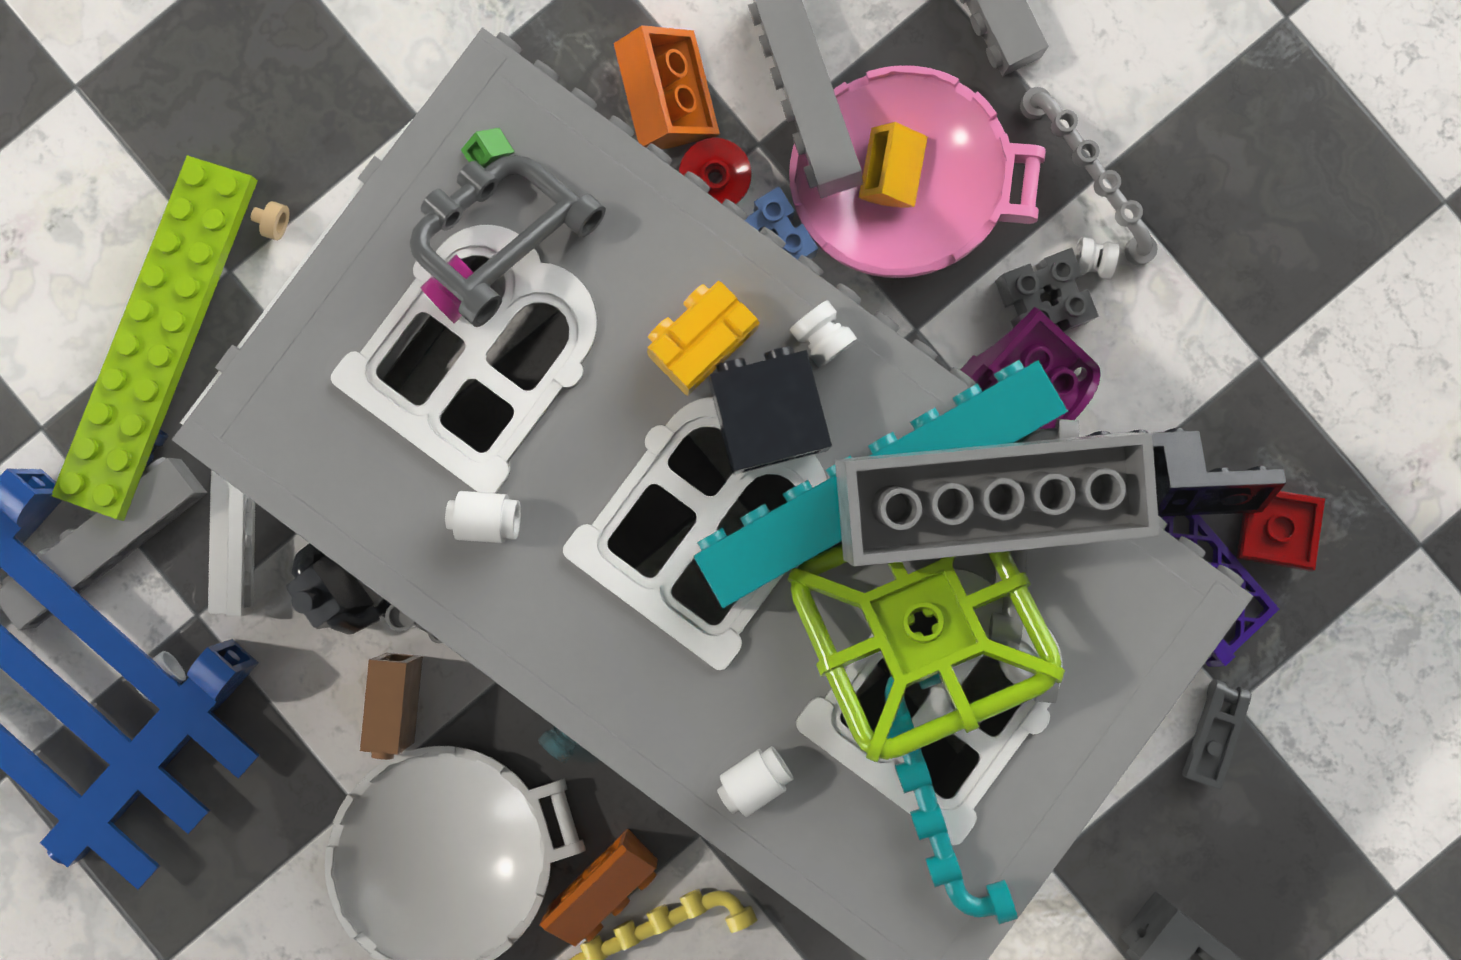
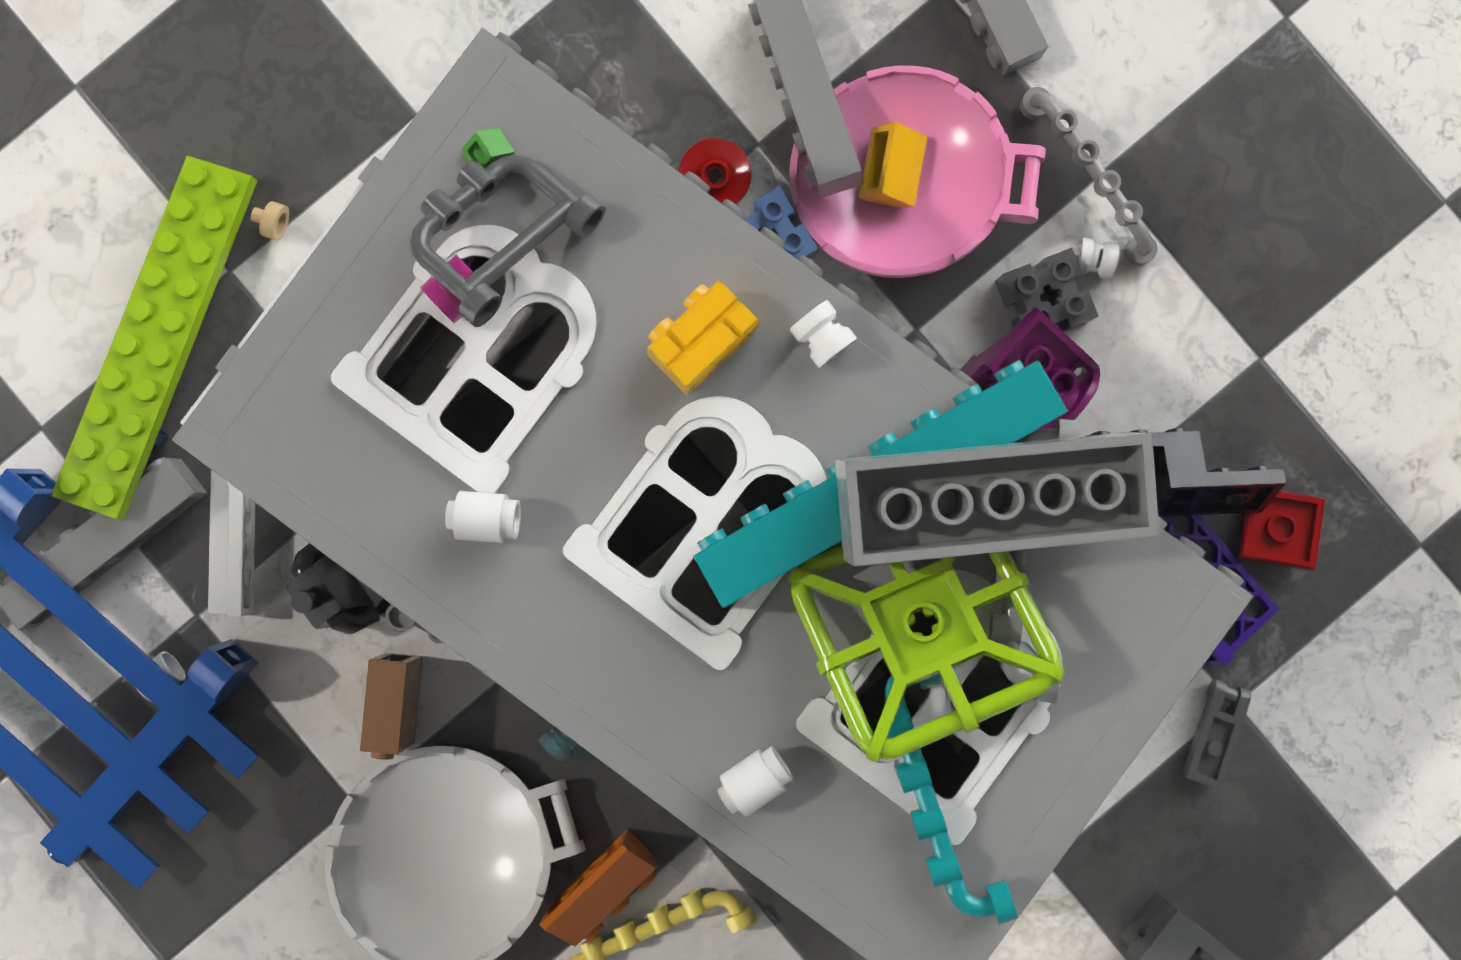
orange slope [613,25,720,149] -> none
black brick [708,346,832,475] -> none

